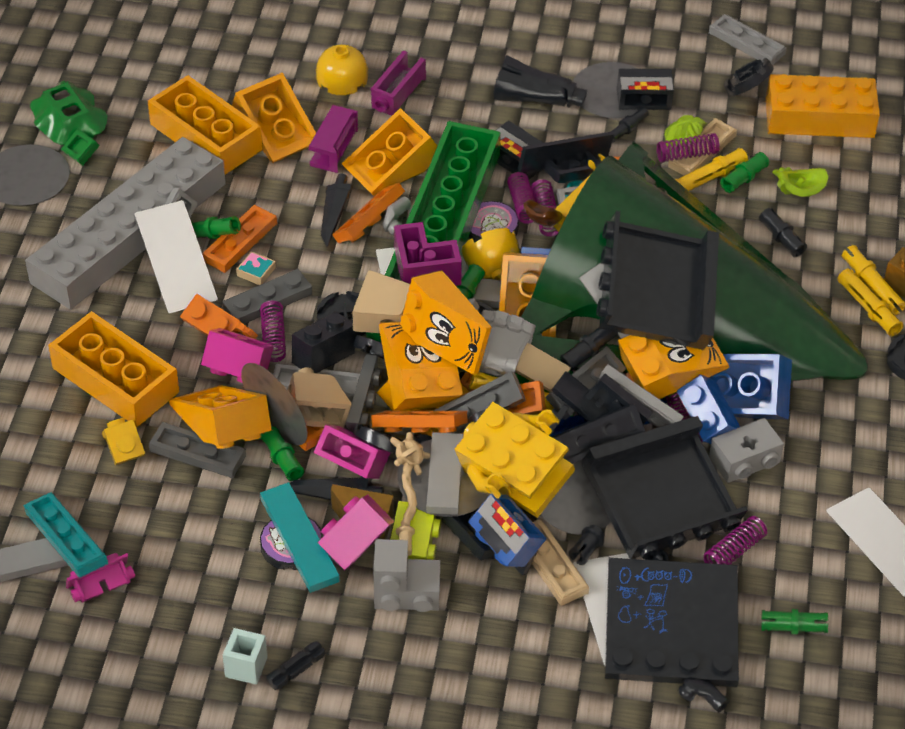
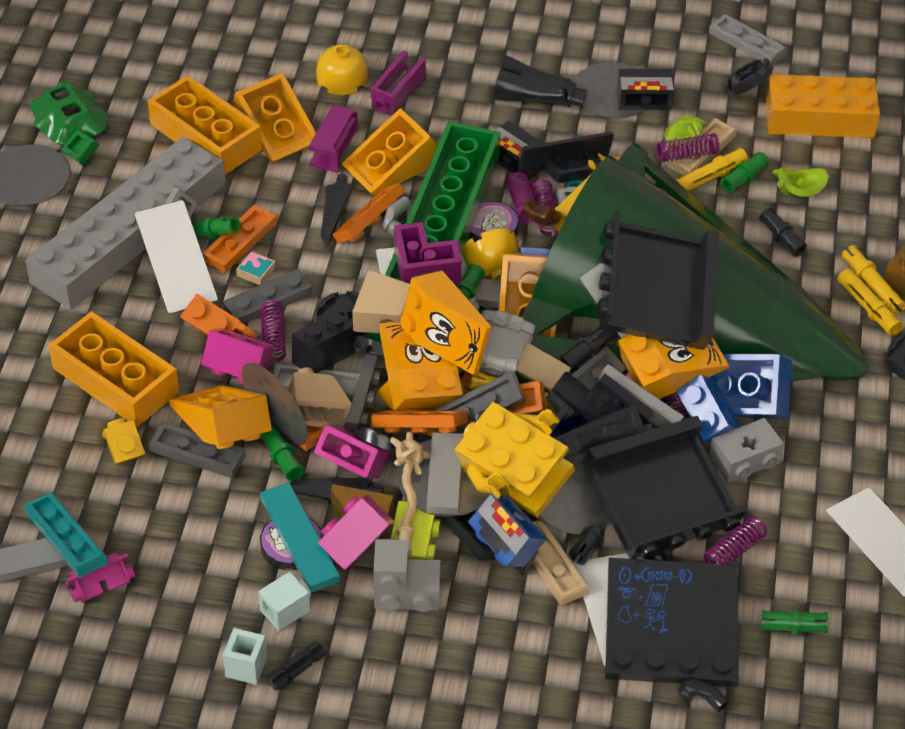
black bar [612,107,649,143] -> none
none -> light aqua brick [258,572,311,631]

